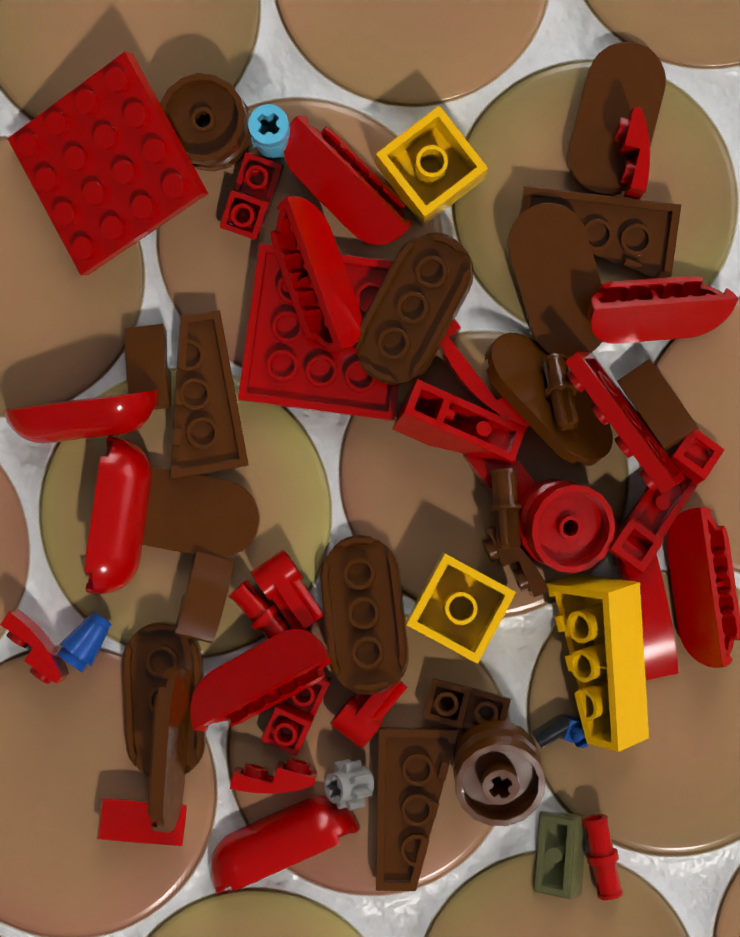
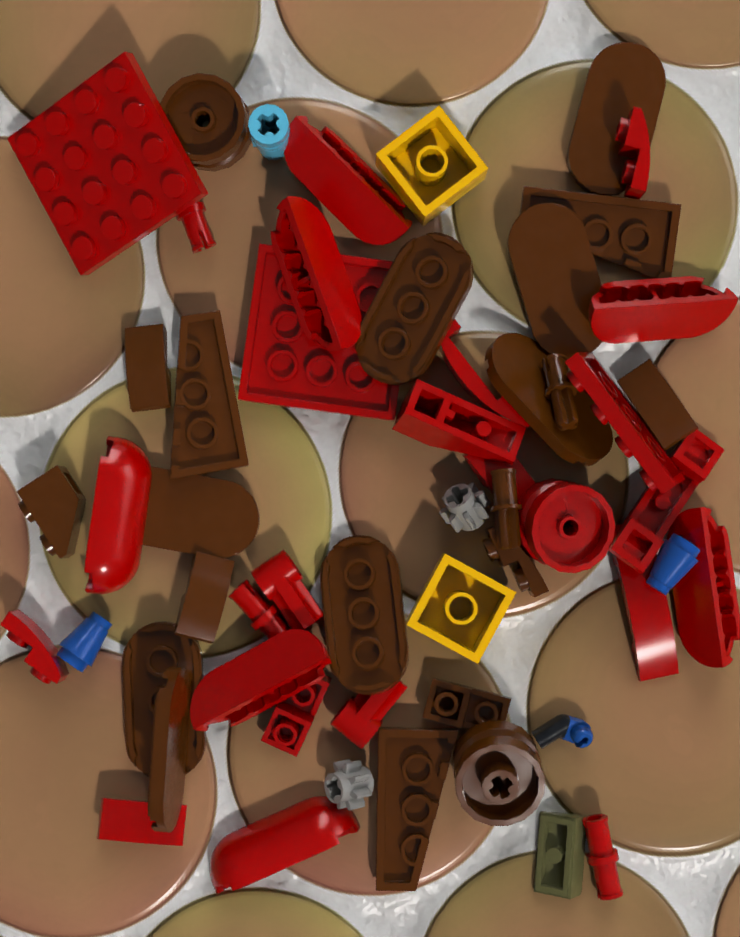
red brick [3,389,158,444] -> none
red slope [219,152,284,240] -> none
red slope [229,758,317,794] -> none
yellow wedge [546,573,649,752] -> none
none -> reddish brown slope [17,465,86,559]
none -> red pin [176,201,216,253]
none -> light grey gear [439,482,491,533]
none -> blue cone [646,533,701,595]

